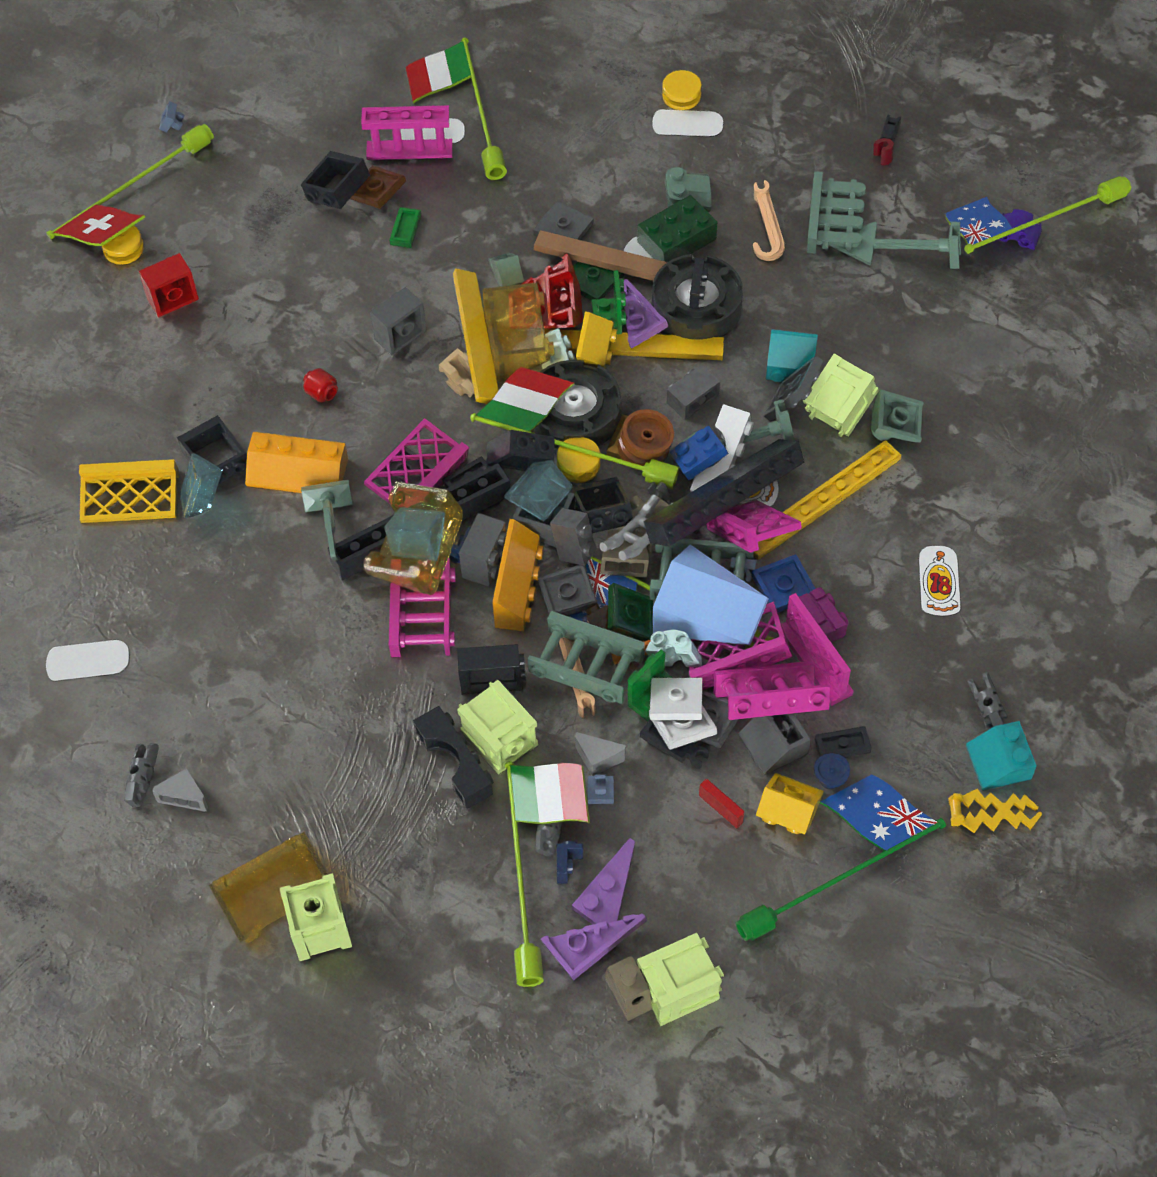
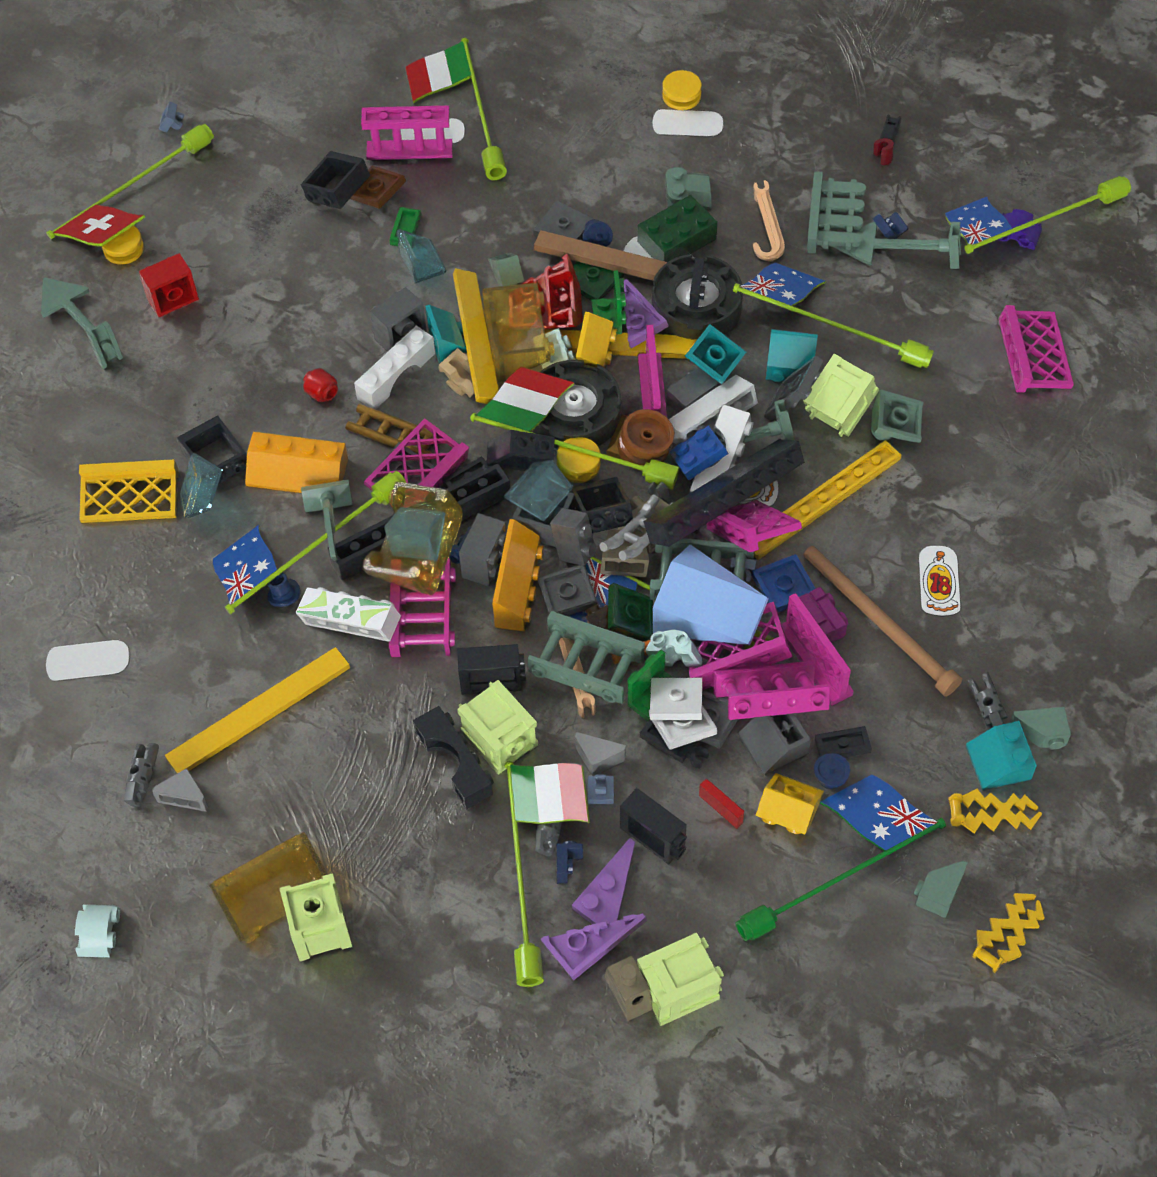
none -> sand green piece [41,278,123,369]
none -> light aqua cylinder [75,904,120,957]
none -> yellow tile [165,647,350,774]
none -> flag [213,471,408,614]
none -> dark blue piece [267,573,301,607]
none -> white brick [296,587,401,642]
none -> pearl gold bar [345,404,438,461]
none -> white arch [354,326,435,410]
none -> clear light blue slope [397,229,447,284]
none -> teal slope [425,305,467,364]
none -> dark blue piece [582,219,613,247]
none -> black window [620,788,687,865]
none -> dark pink fence [638,325,667,417]
none -> white brick [668,375,758,445]
none -> teal slope [685,324,746,384]
none -> flag [733,263,934,368]
none -> medium nougat piece [803,546,962,697]
none -> dark blue bracket [873,212,909,239]
none -> sand green slope [914,861,968,918]
none -> yellow piece [973,893,1044,973]
none -> dark pink fence [998,305,1074,393]
none -> sand green slope [1010,707,1071,749]

